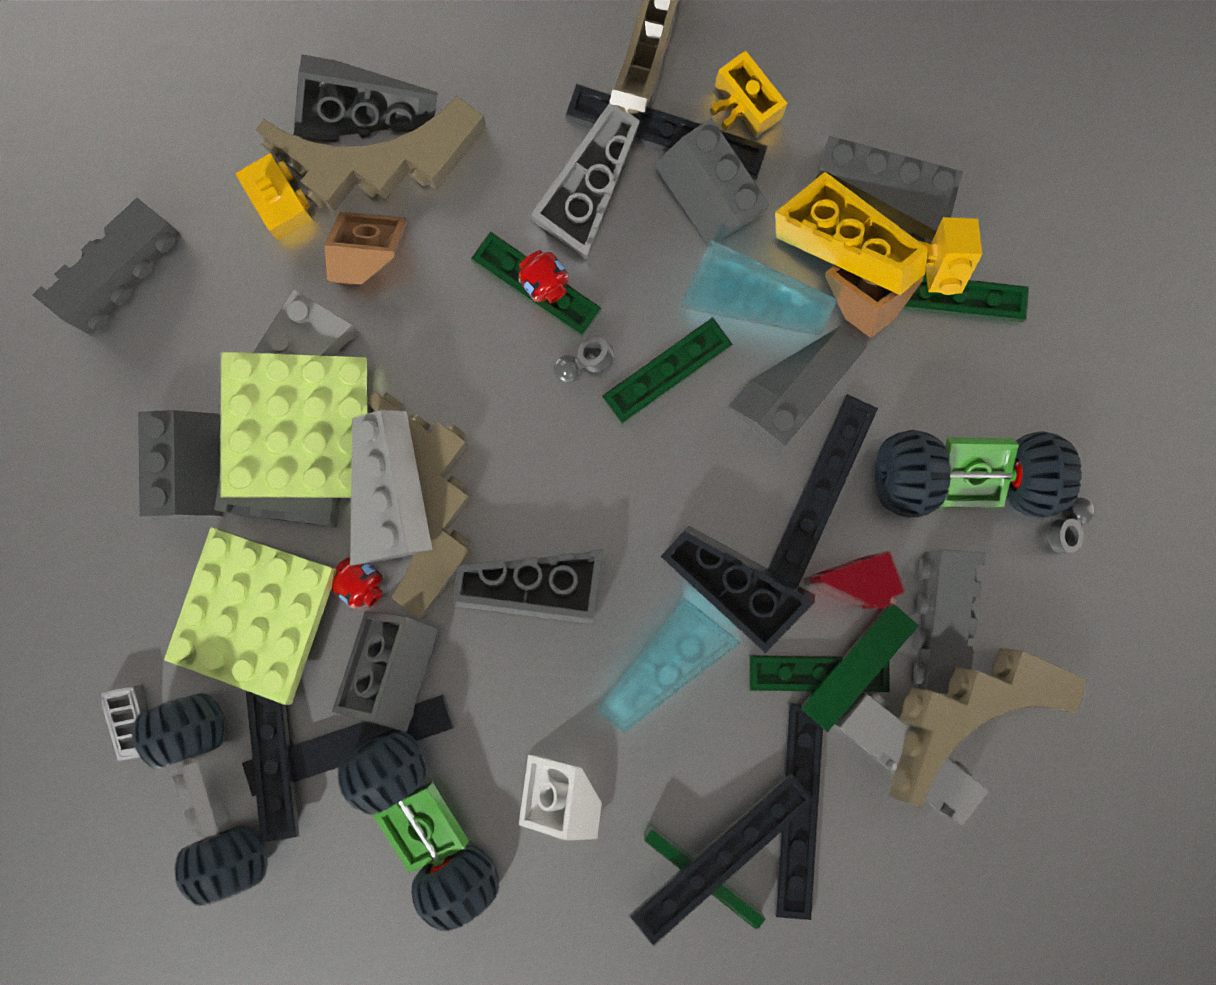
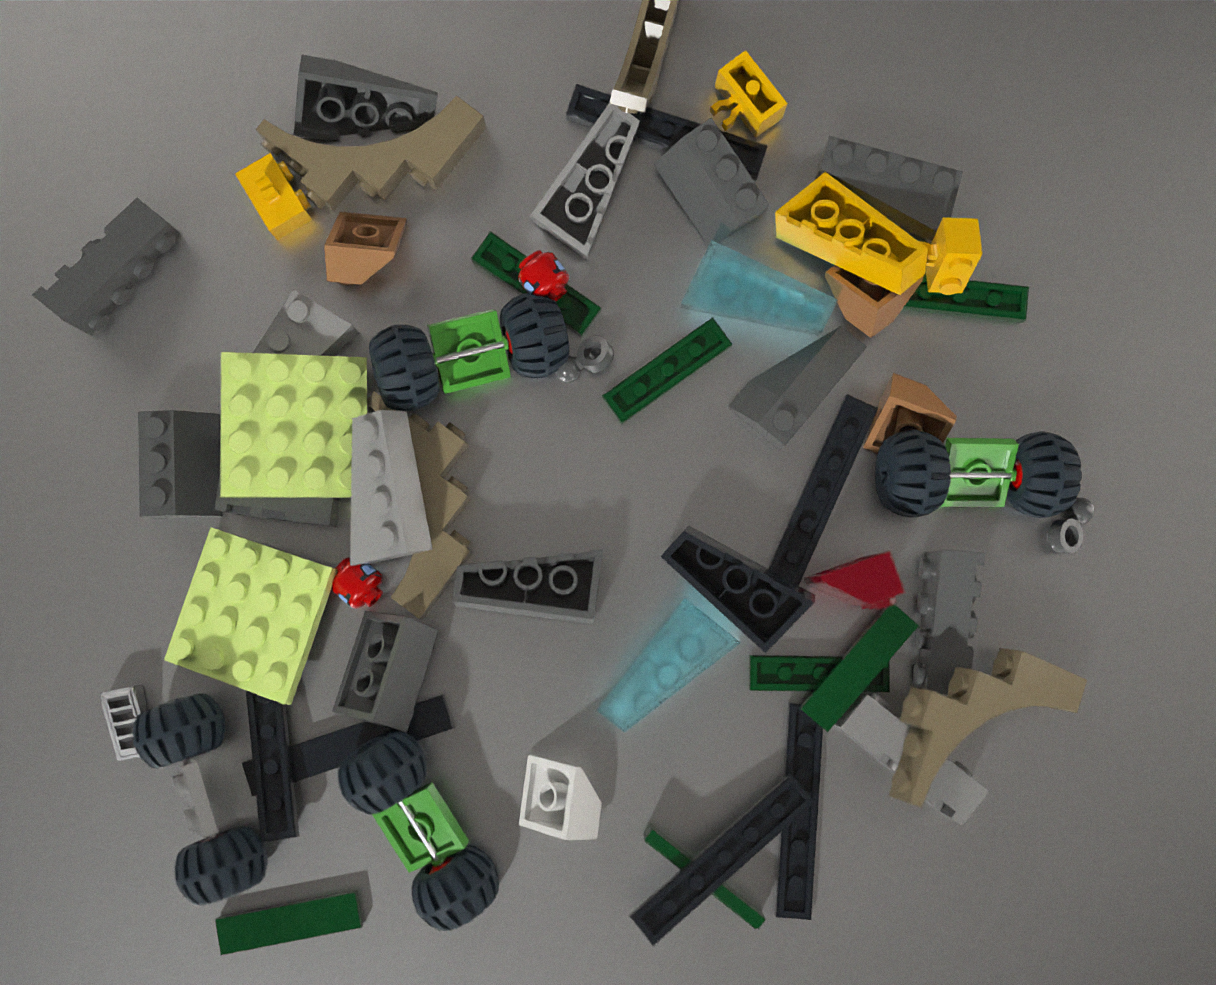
none -> dark green tile [215,890,363,955]
none -> black plate [369,293,570,411]
none -> medium nougat slope [863,373,957,453]

